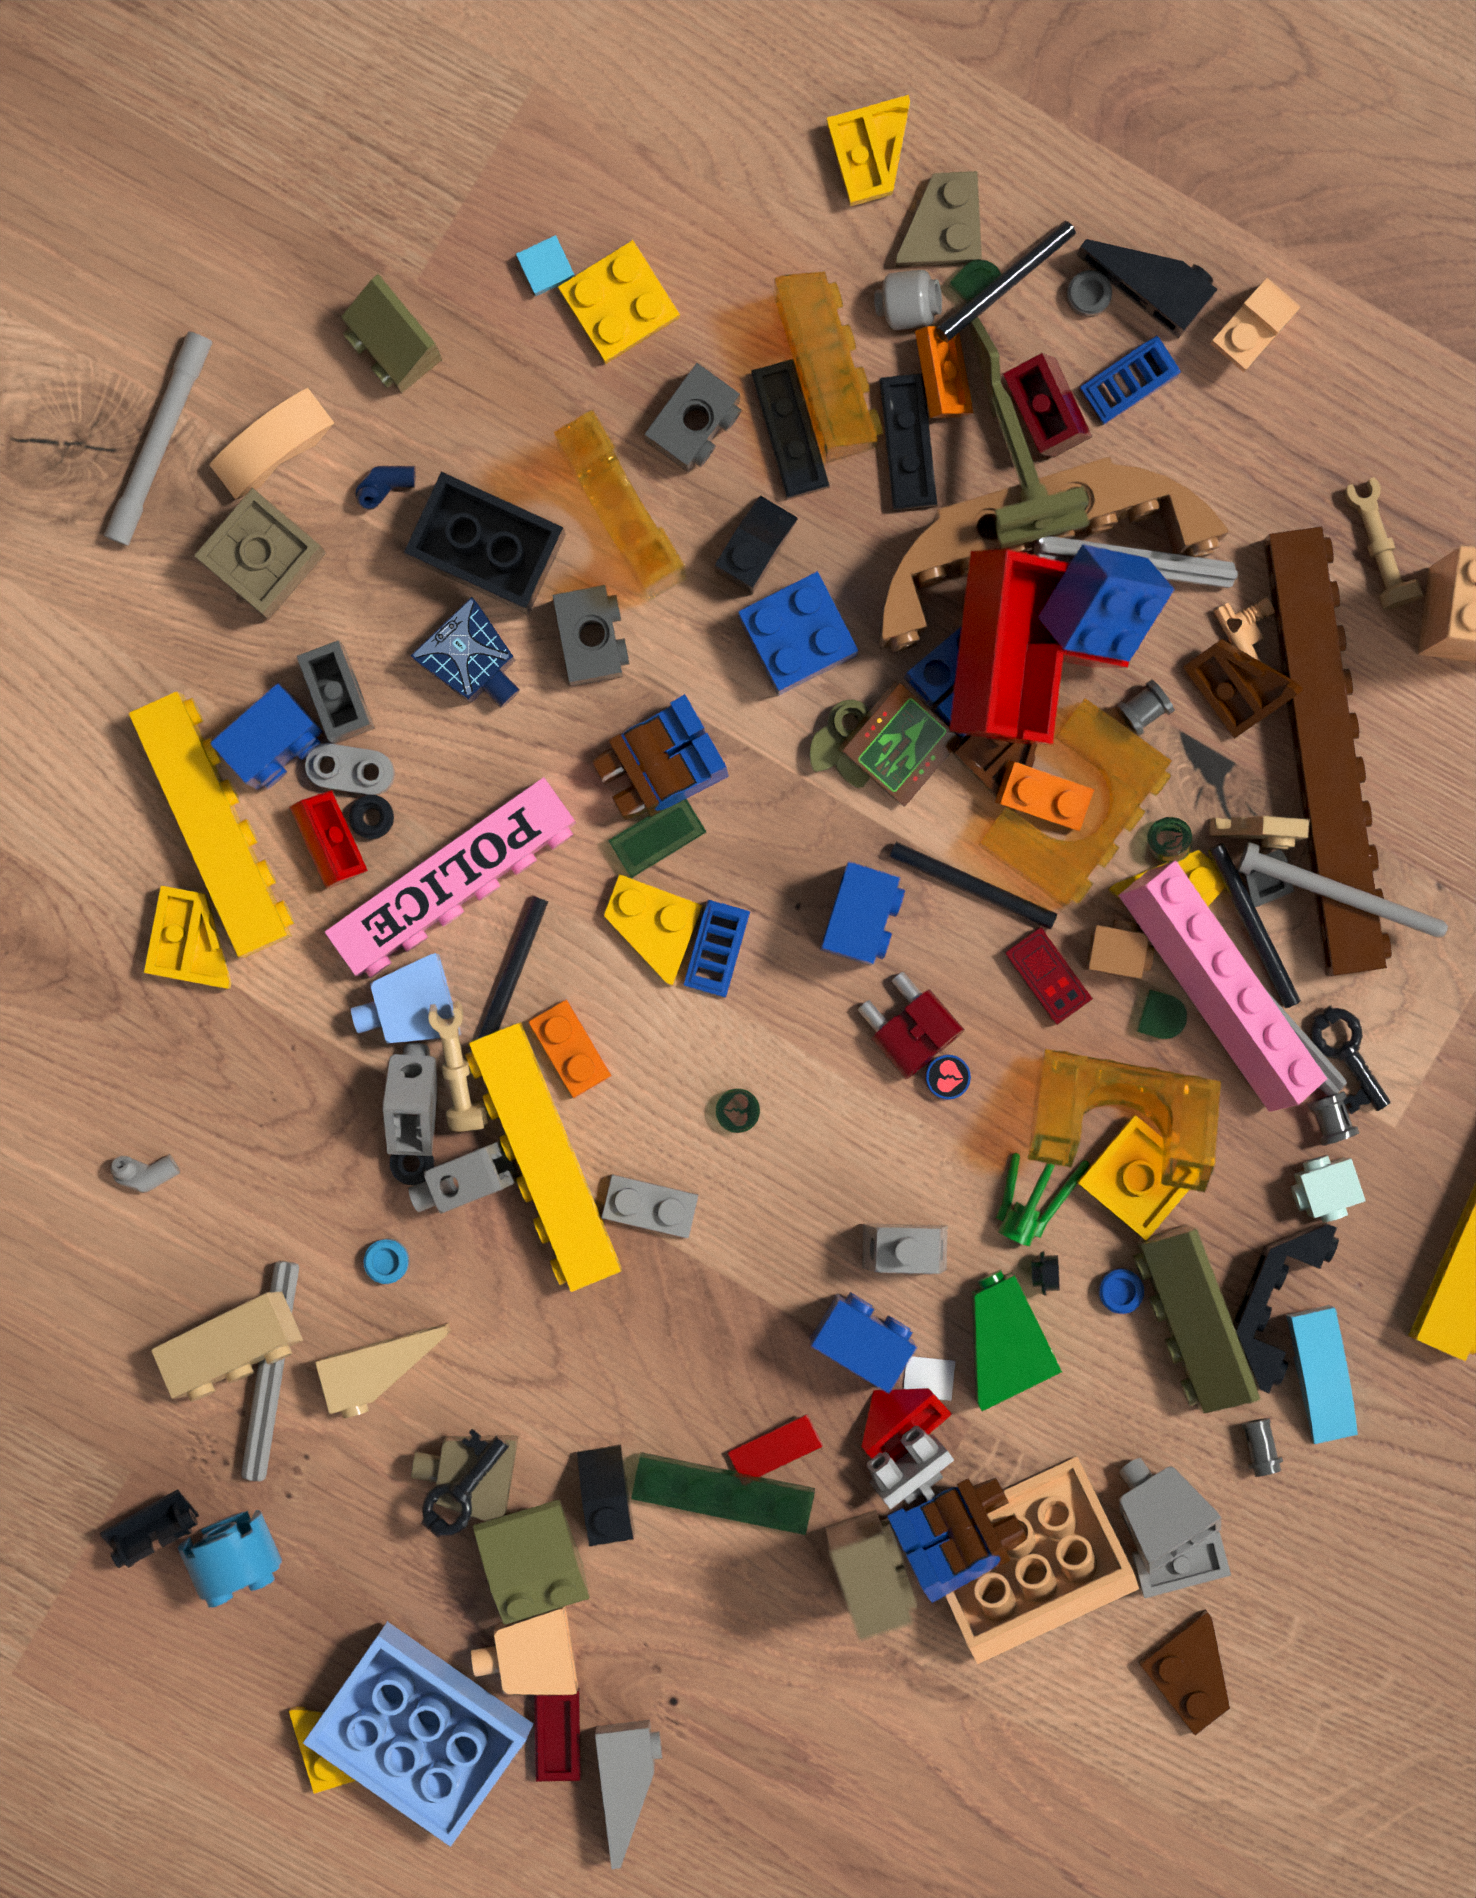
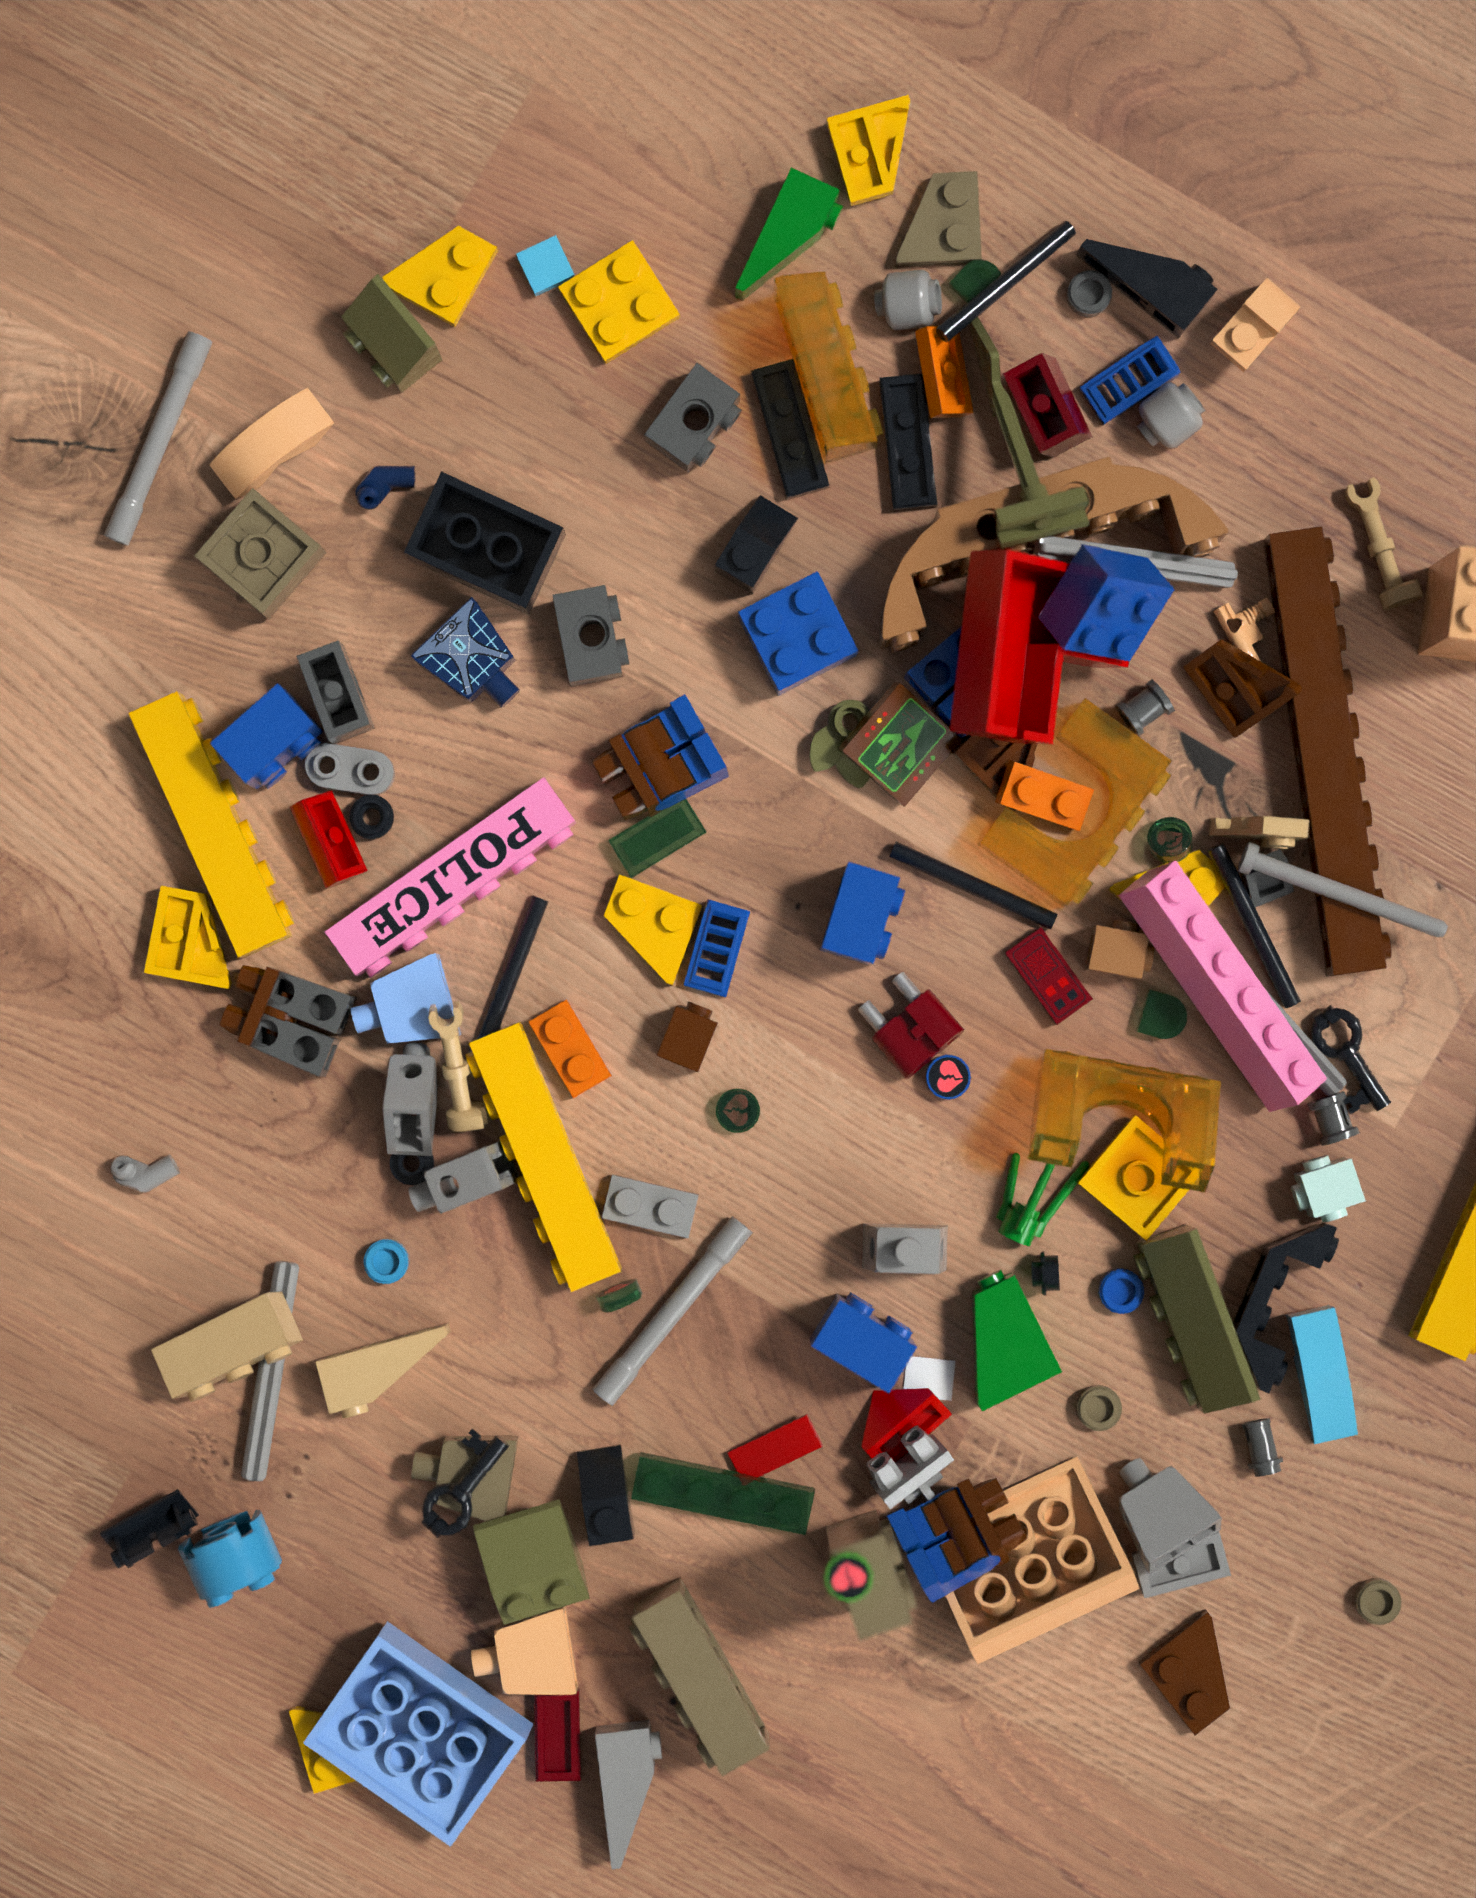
clear yellow arch [553,409,686,601] -> none
none -> dark grey hips [219,965,357,1077]
none -> yellow wing [382,226,498,327]
none -> light grey piece [592,1216,753,1406]
none -> clear green tile [596,1278,643,1313]
none -> dark tan brick [629,1577,770,1777]
none -> reddish brown brick [656,1001,718,1072]
none -> green slope [735,167,843,300]
none -> tile [825,1552,872,1601]
none -> dark tan tile [1076,1385,1122,1431]
none -> light grey head [1137,382,1205,449]
none -> dark tan tile [1354,1578,1402,1625]

